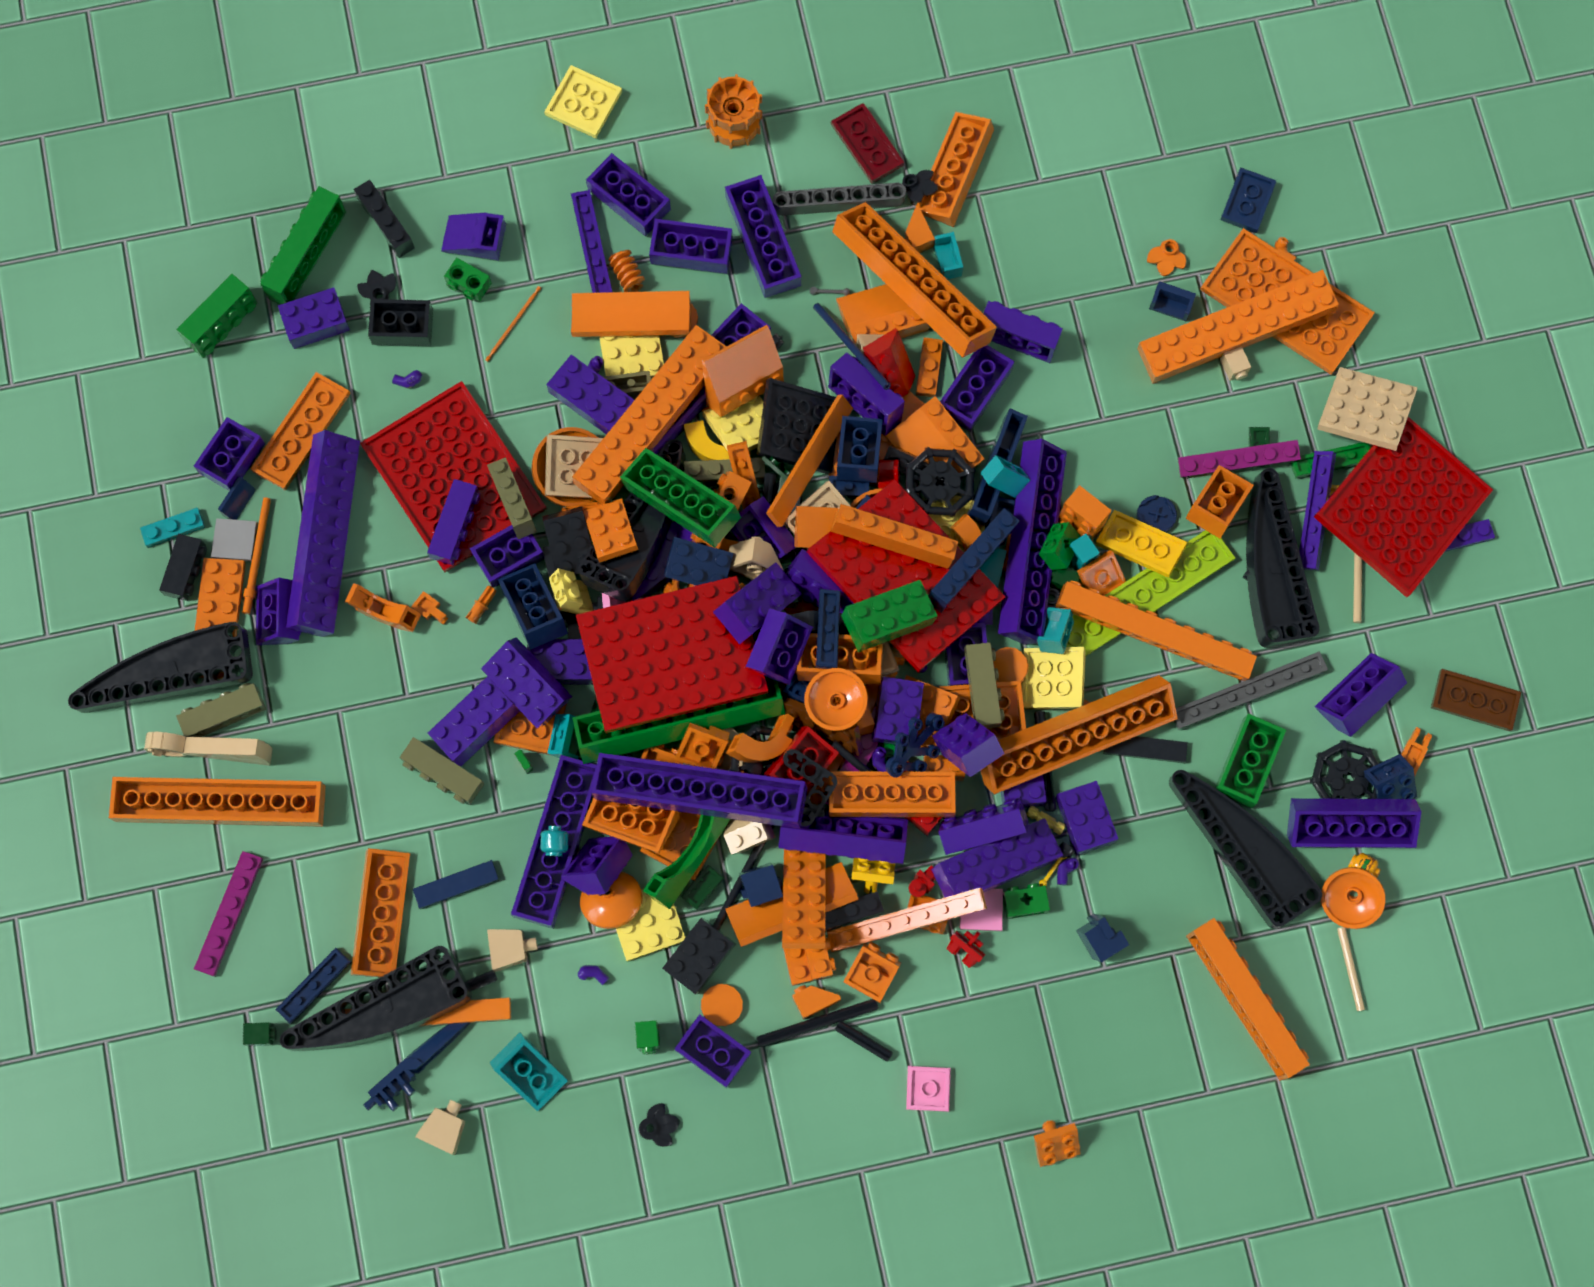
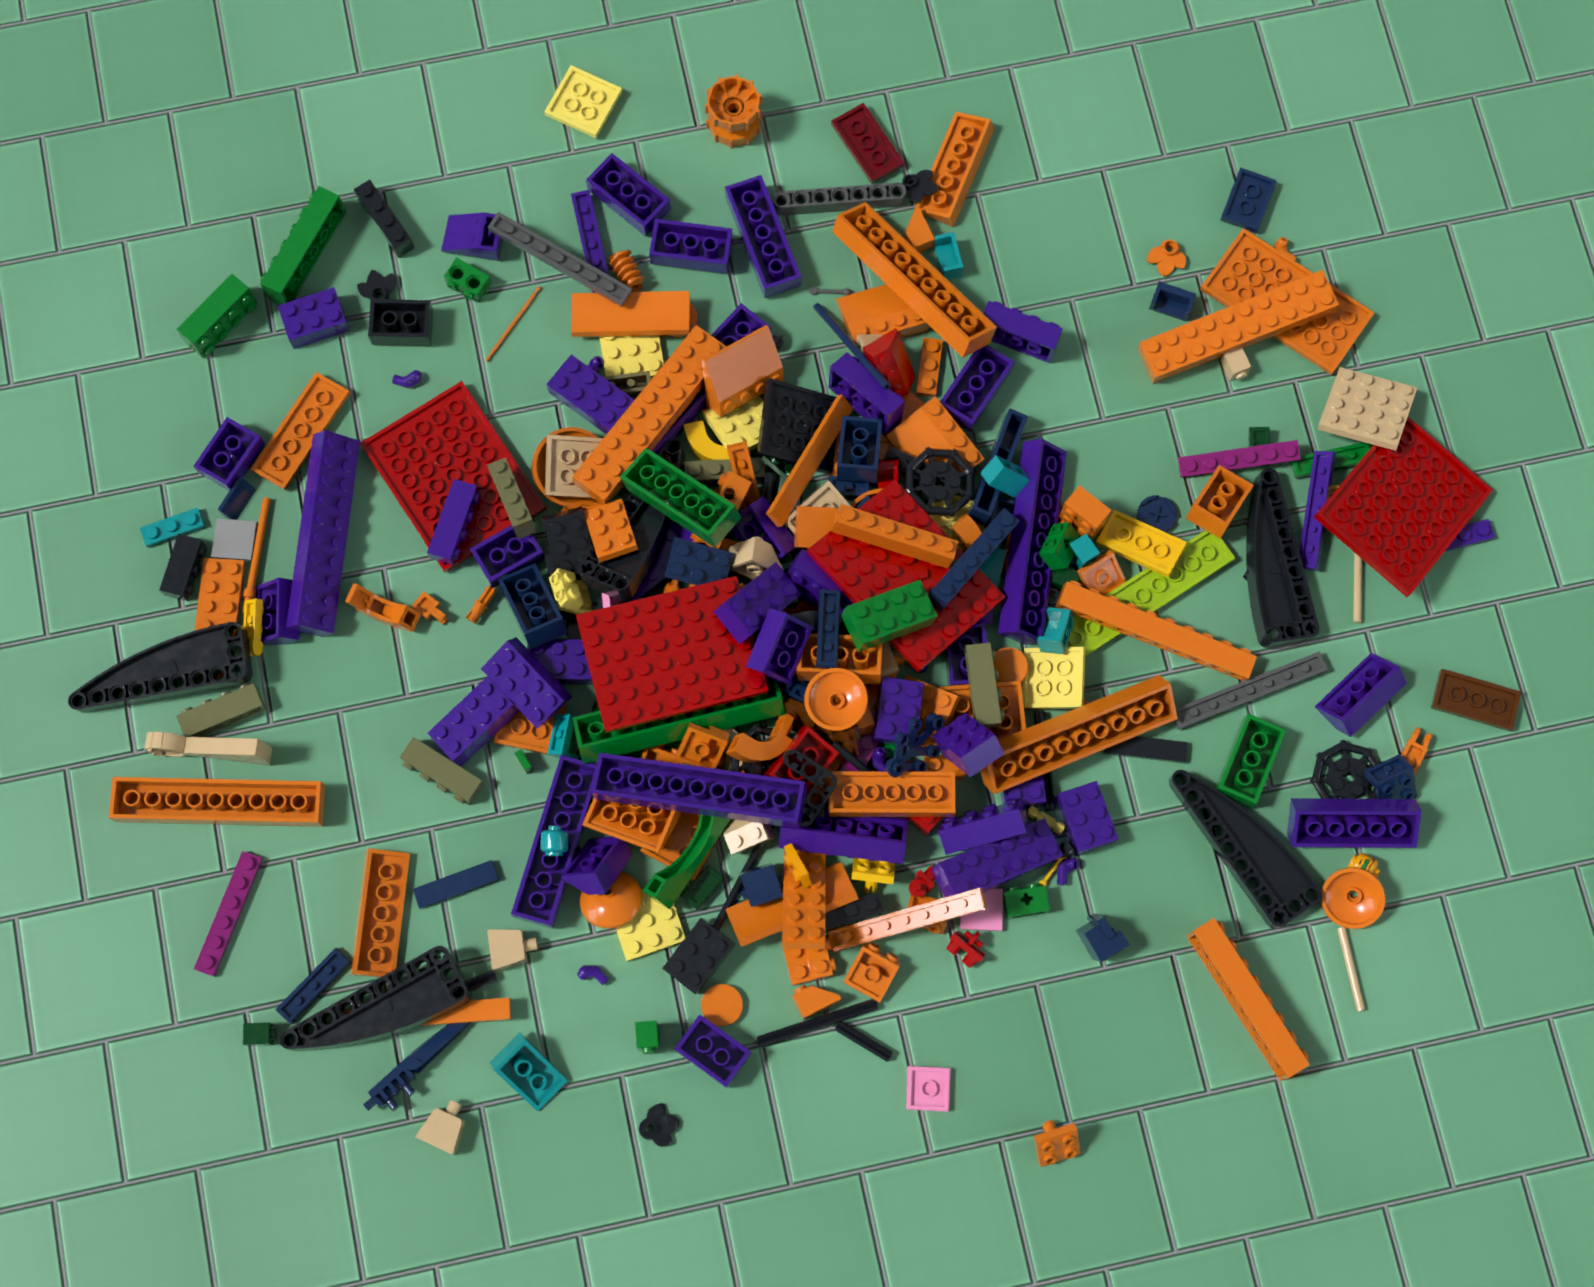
none -> yellow hinge [243,599,264,657]
none -> dark grey plate [488,212,632,307]
none -> light orange plate [783,843,812,888]

